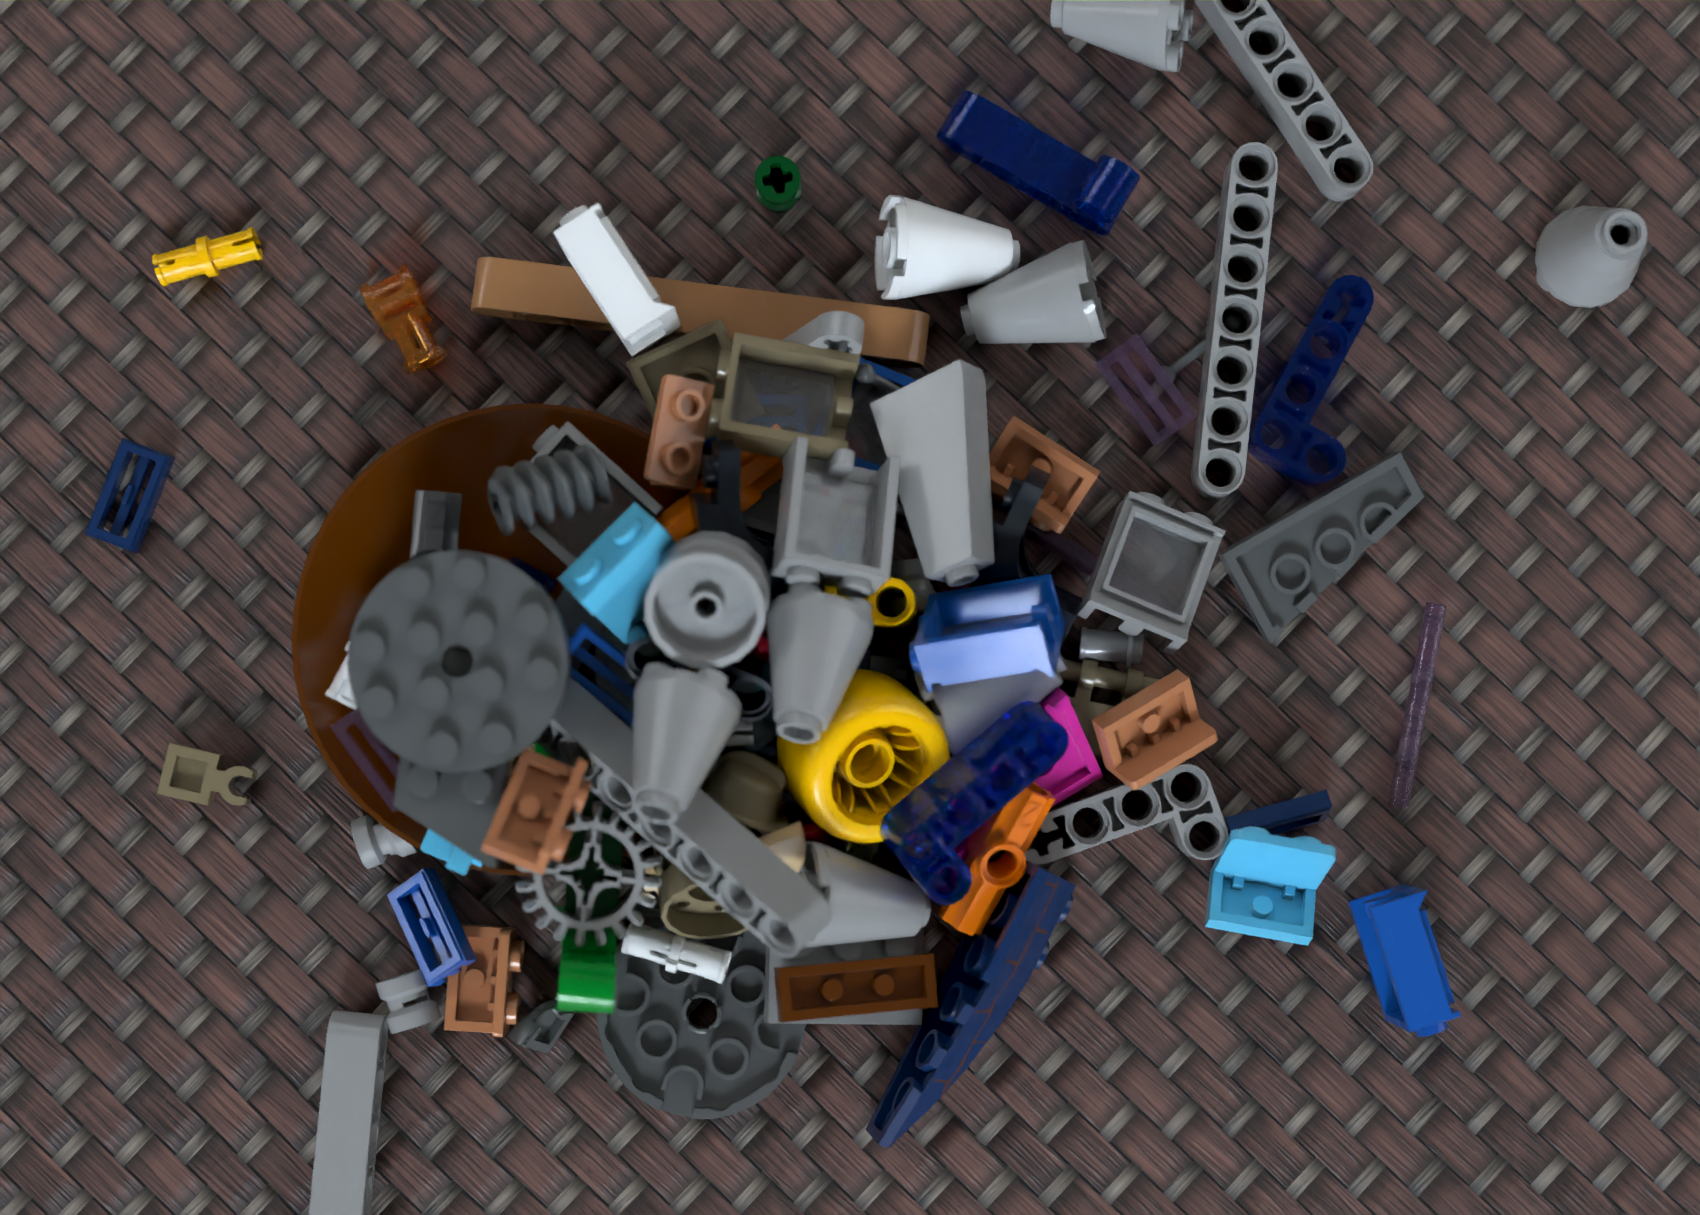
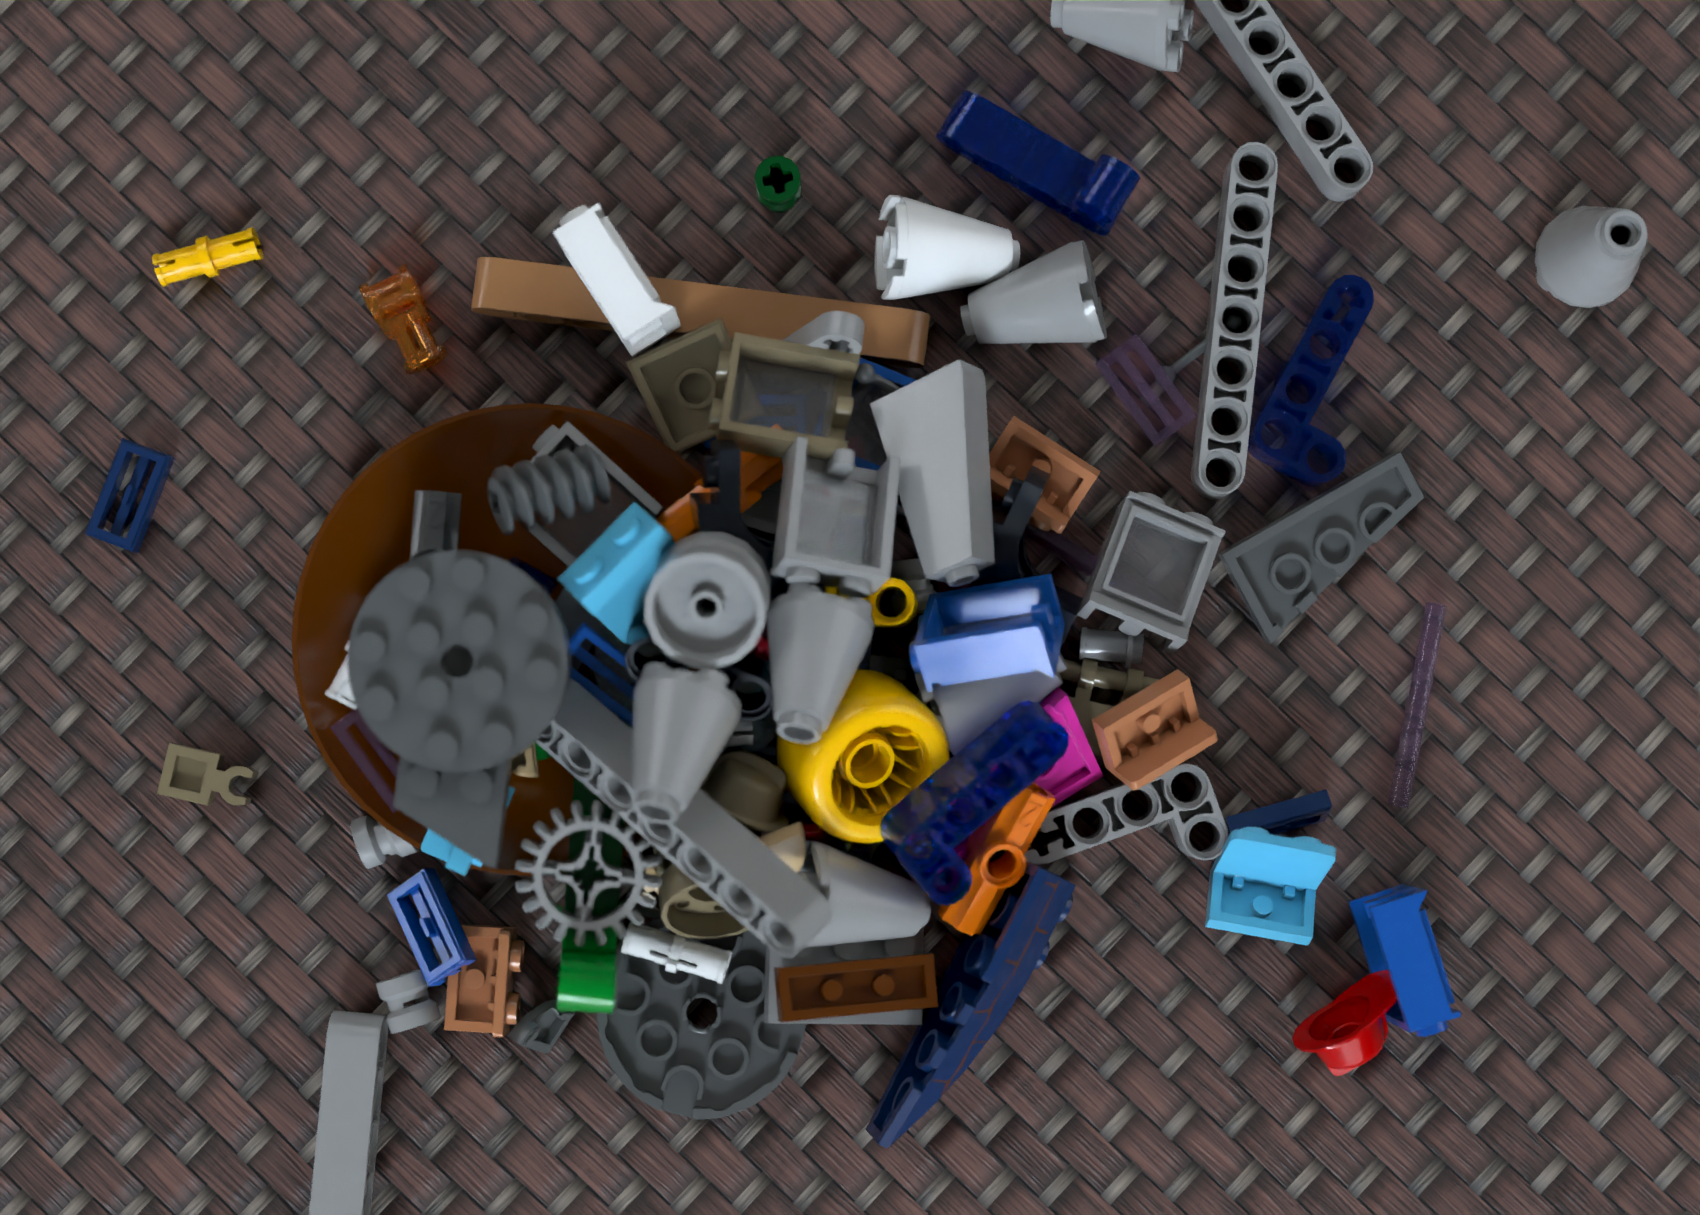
nougat bracket [481,749,593,875] -> none
nougat bracket [644,374,715,490] -> none
none -> red piece [1292,970,1397,1076]

